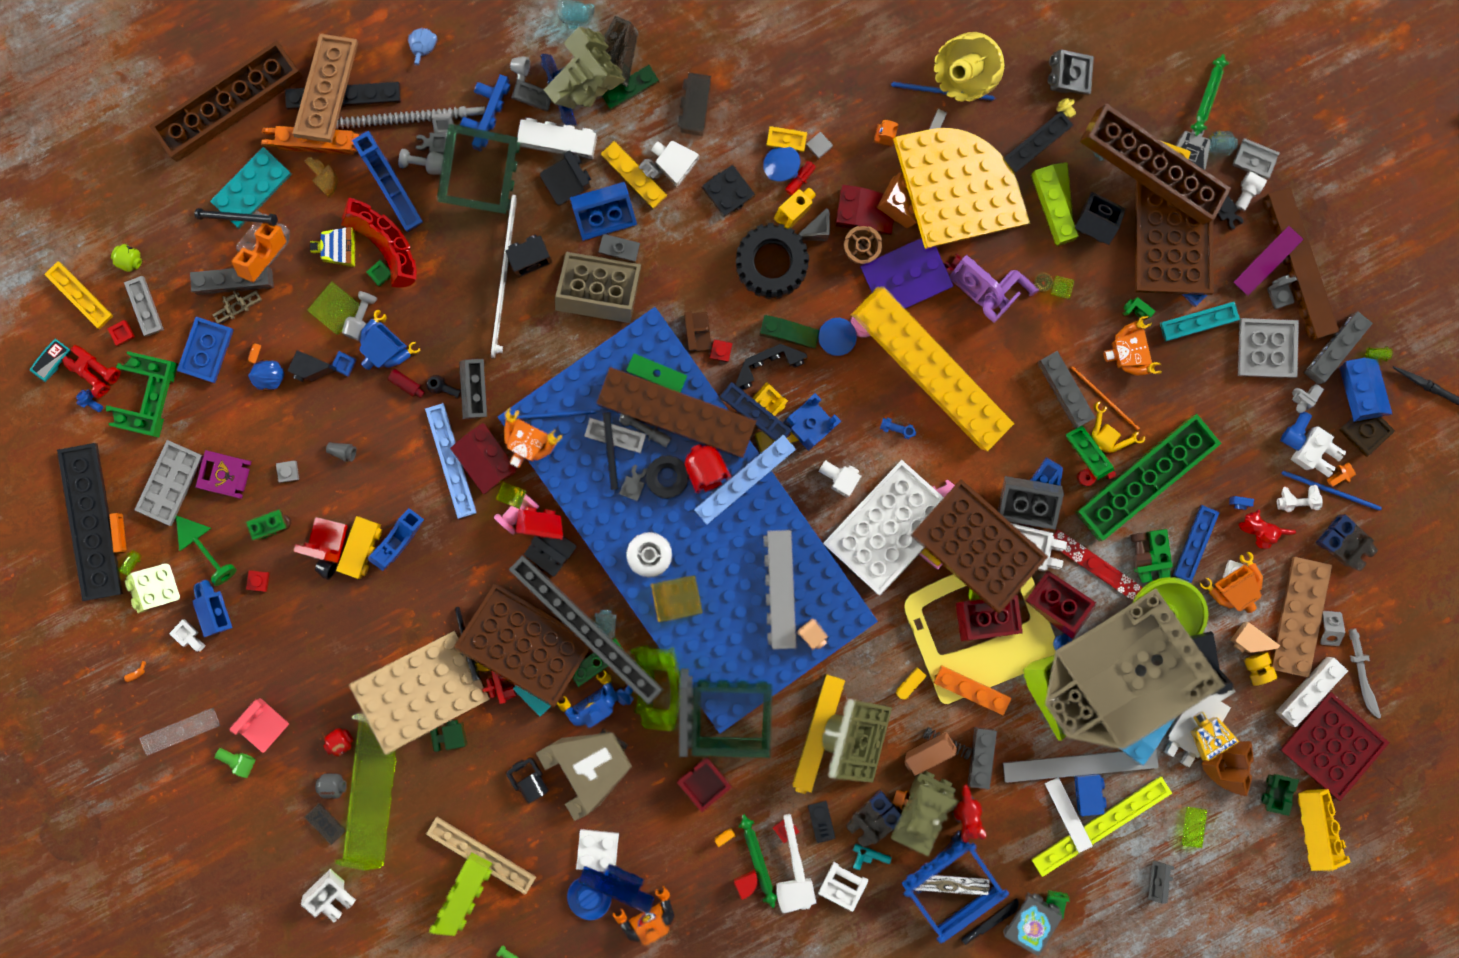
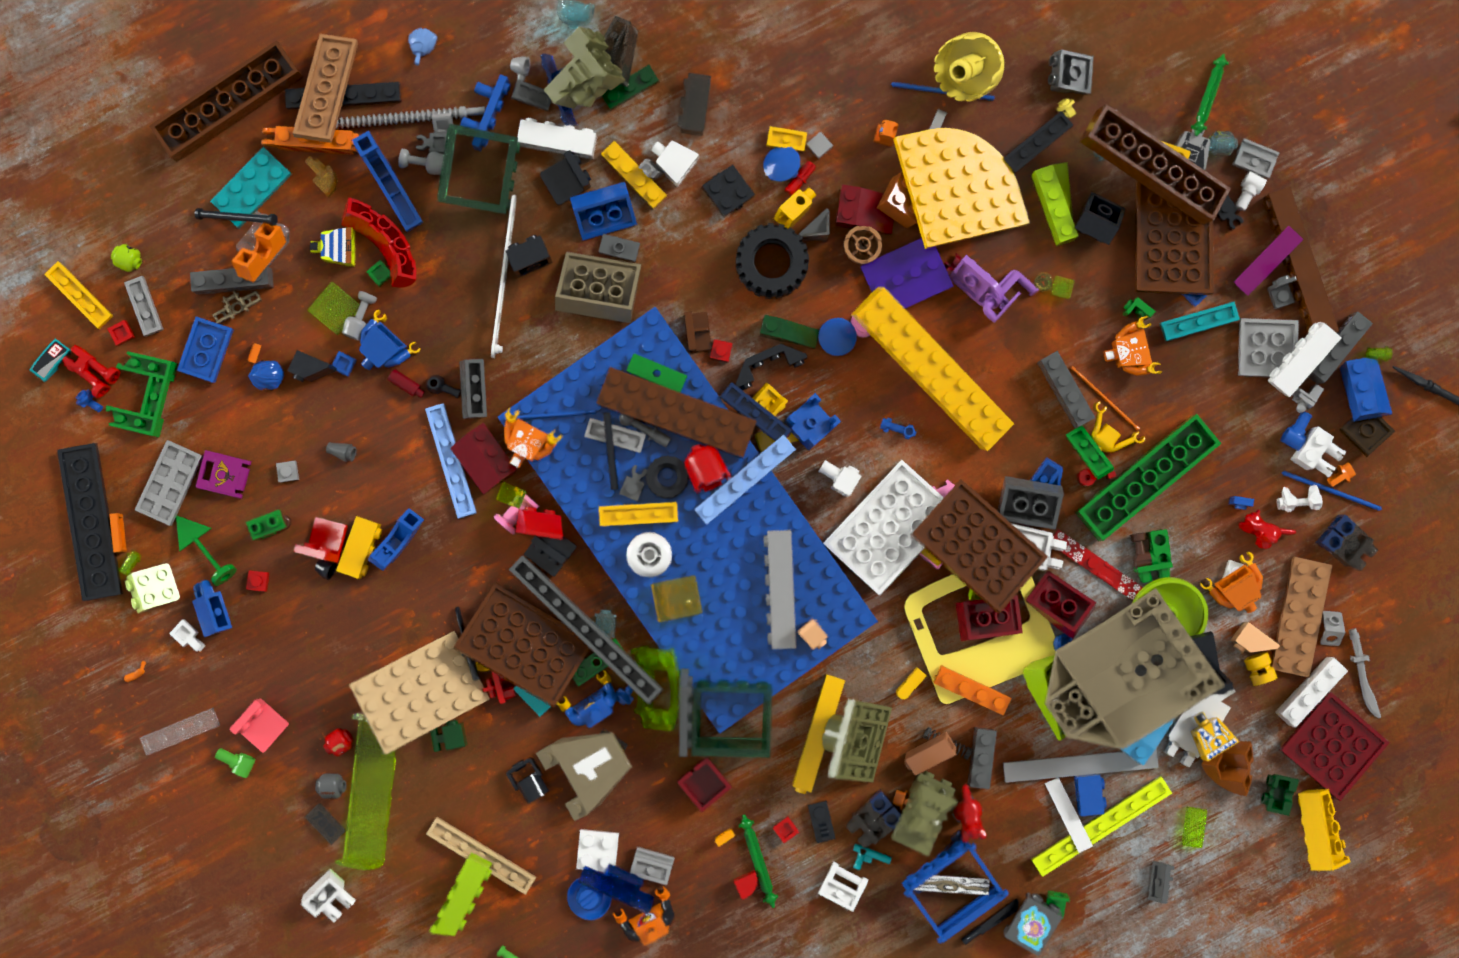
white piece [776,814,816,913] -> none
blue tile [1172,505,1220,583] -> none
none -> yellow plate [599,502,678,526]
none -> light grey plate [630,846,675,885]
none -> white brick [1267,322,1341,397]

